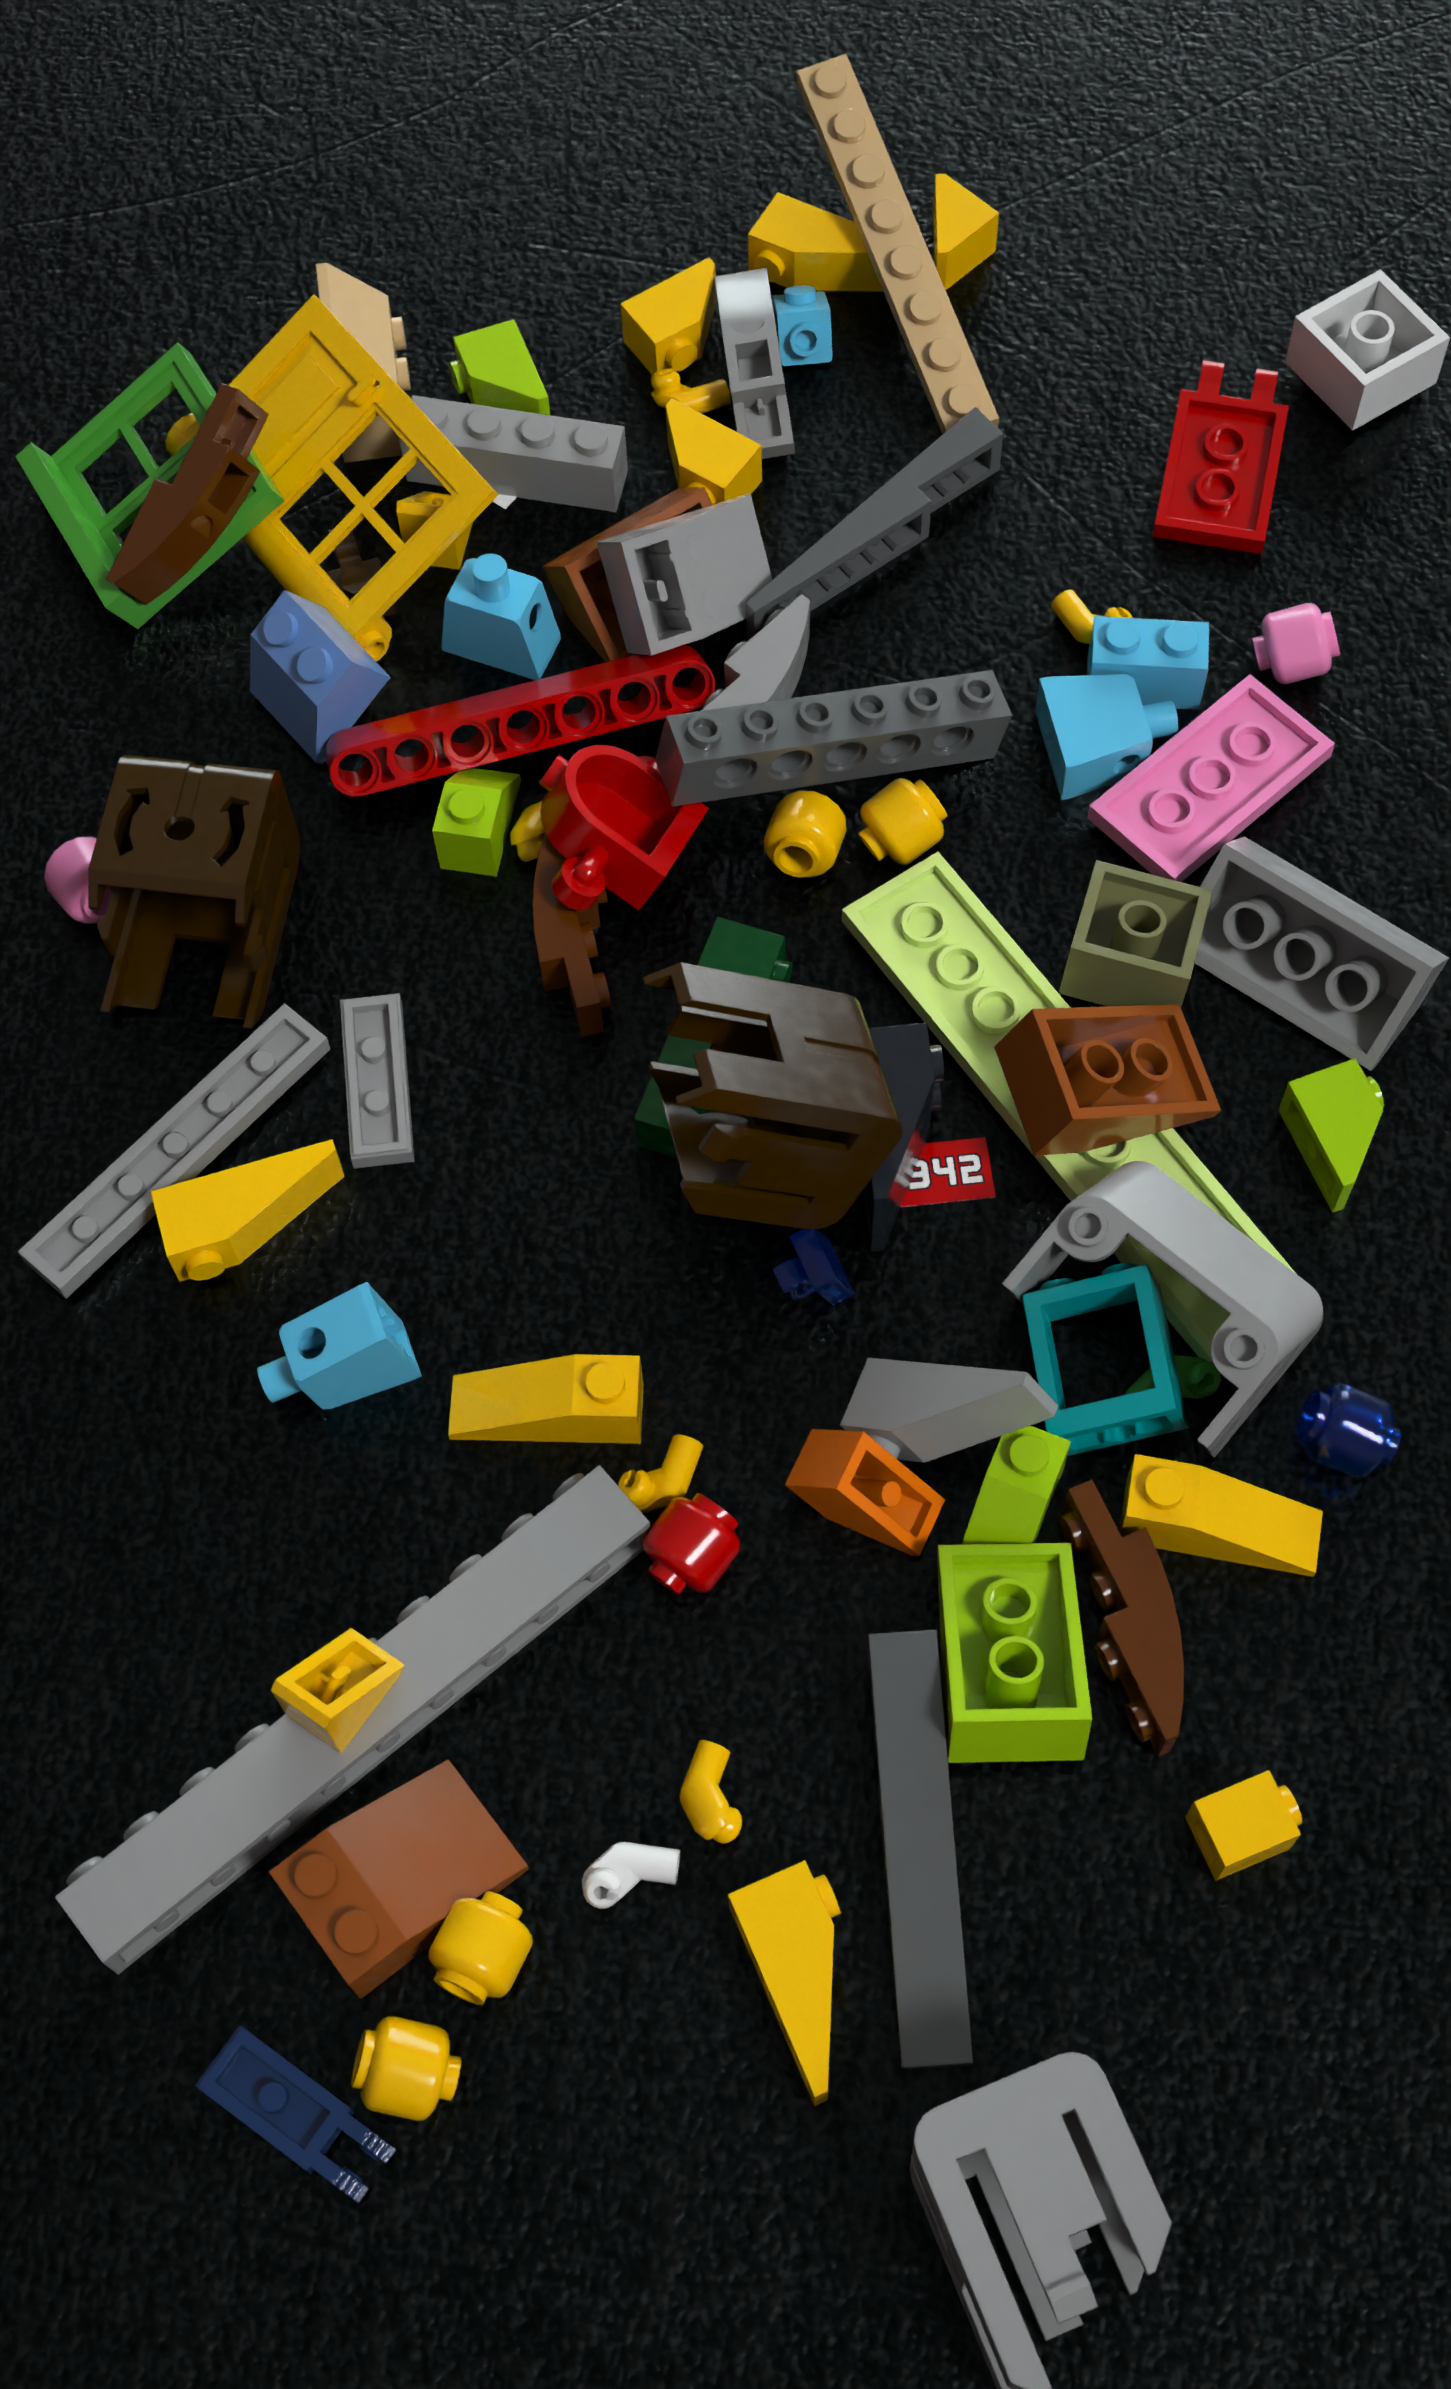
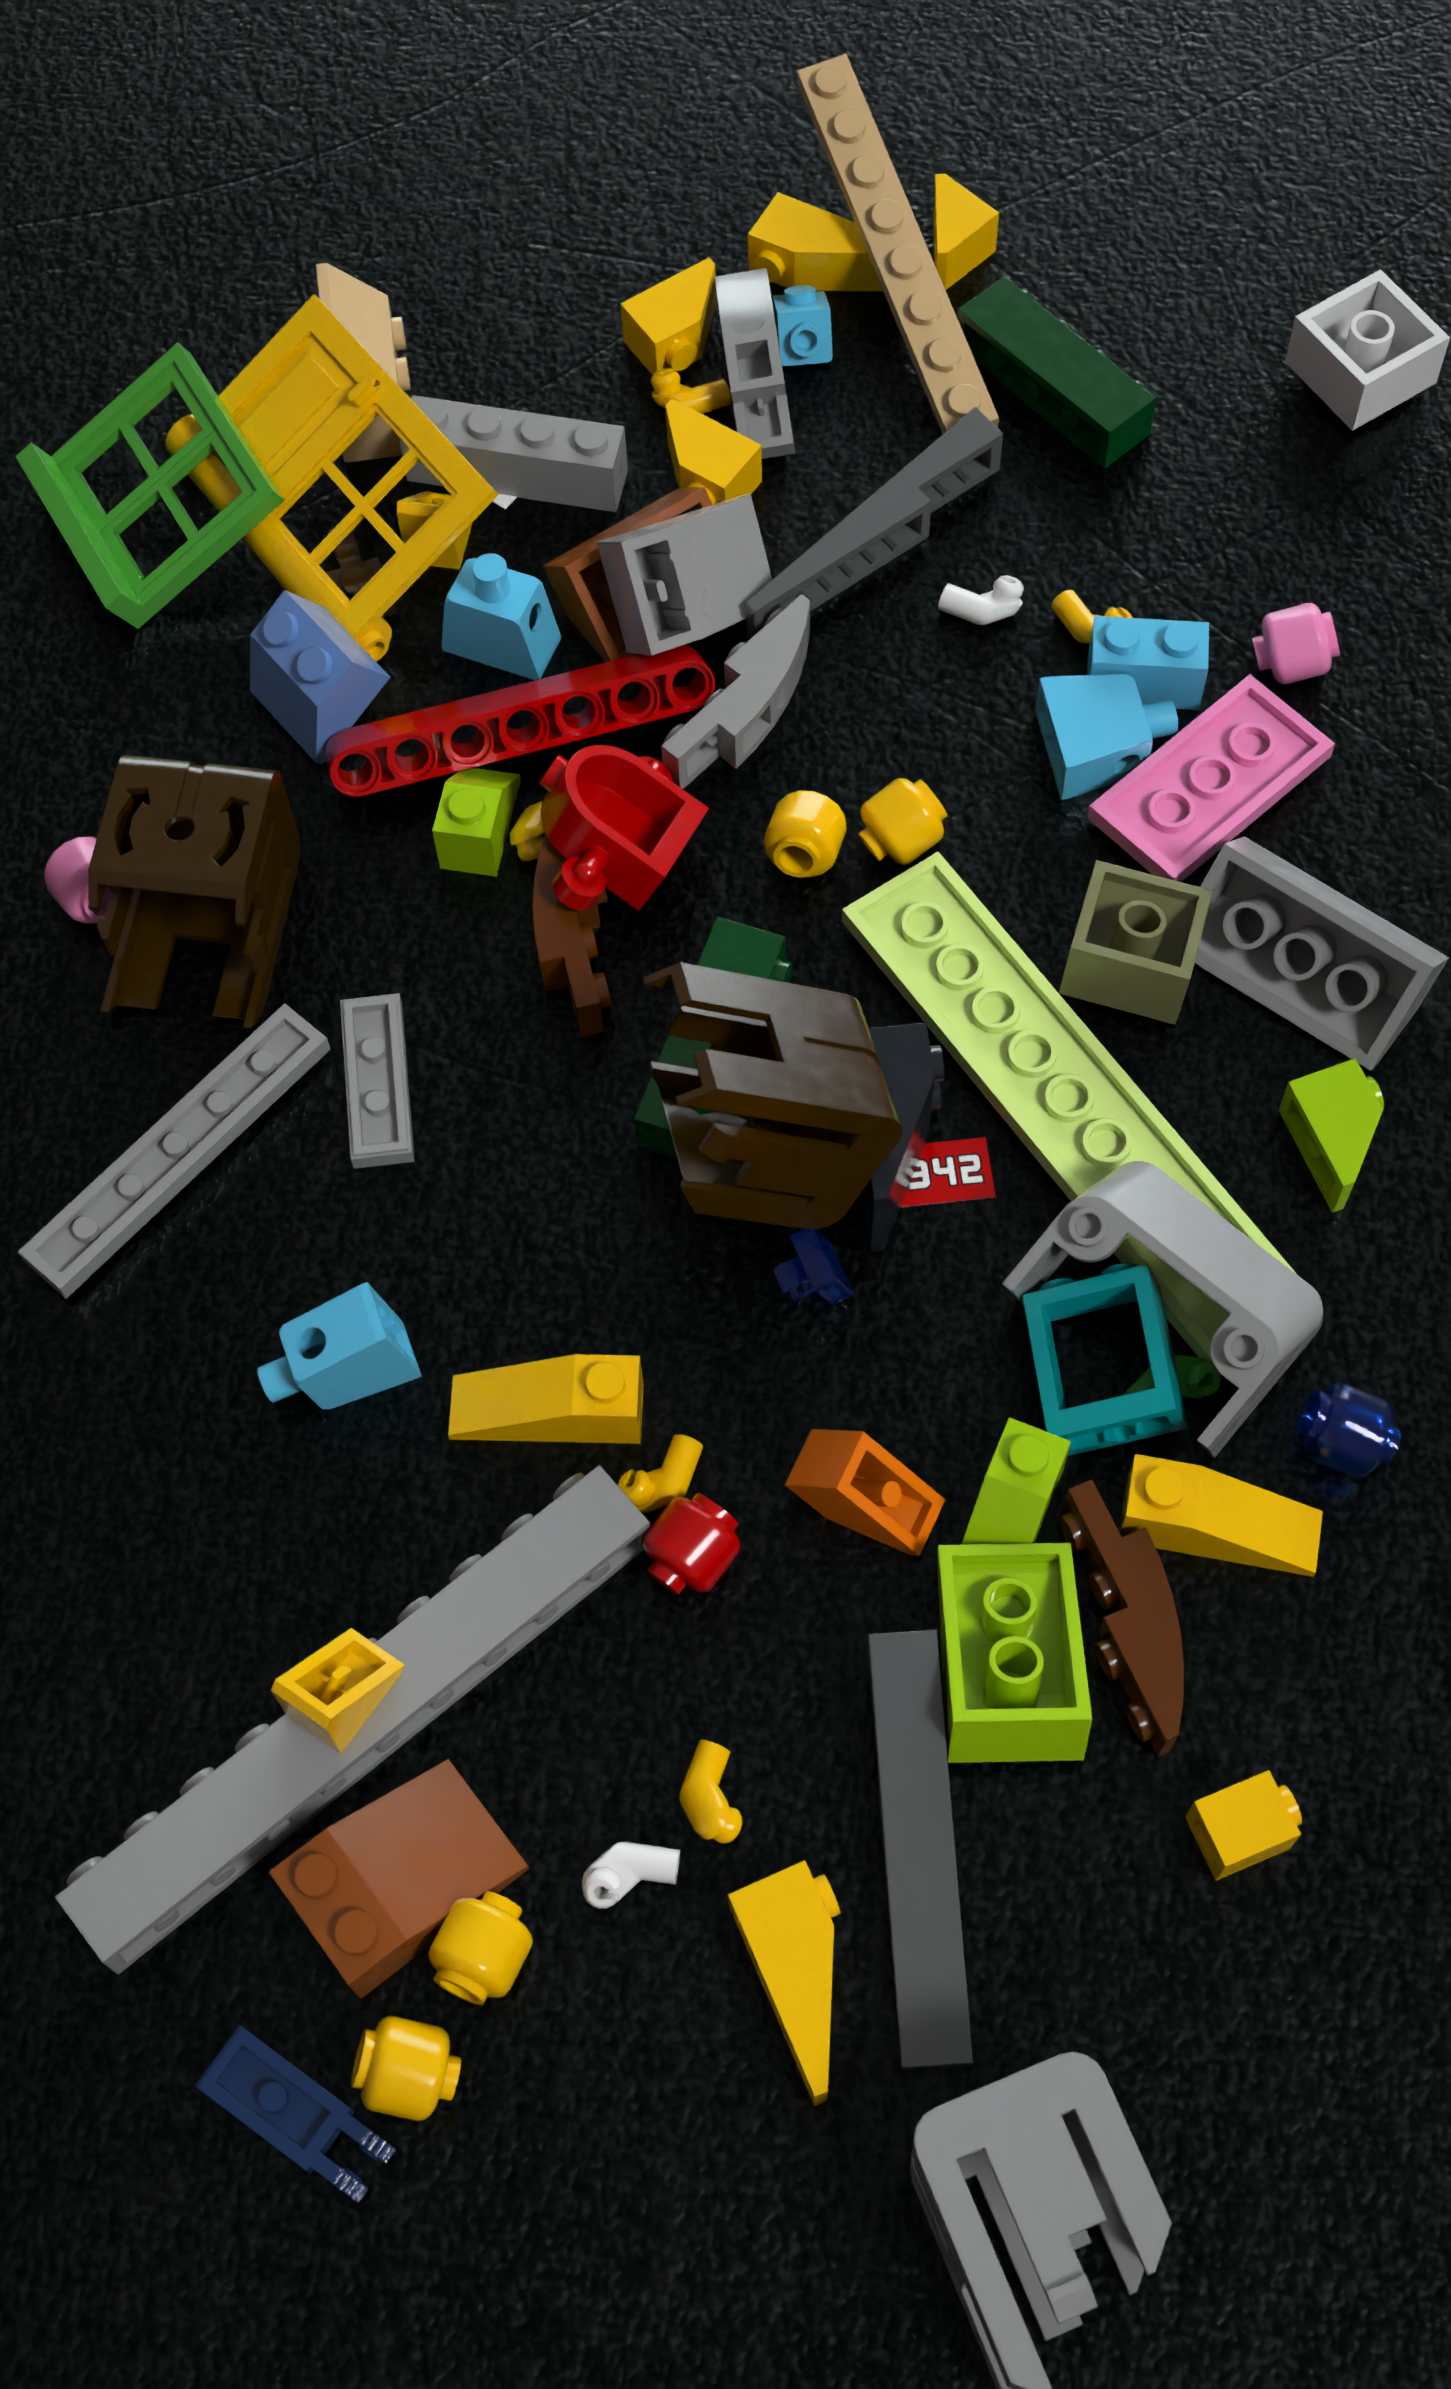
reddish brown slope [106,383,269,605] -> none
yellow slope [151,1139,345,1282] -> none
lime slope [449,319,550,415] -> none
dark grey brick [655,670,1012,807] -> none
light grey slope [840,1358,1058,1463] -> none
dark orange slope [994,1004,1221,1156] -> none
red tile [1153,360,1289,554] -> none
none -> white arm [938,576,1024,625]
none -> dark green brick [957,276,1156,469]

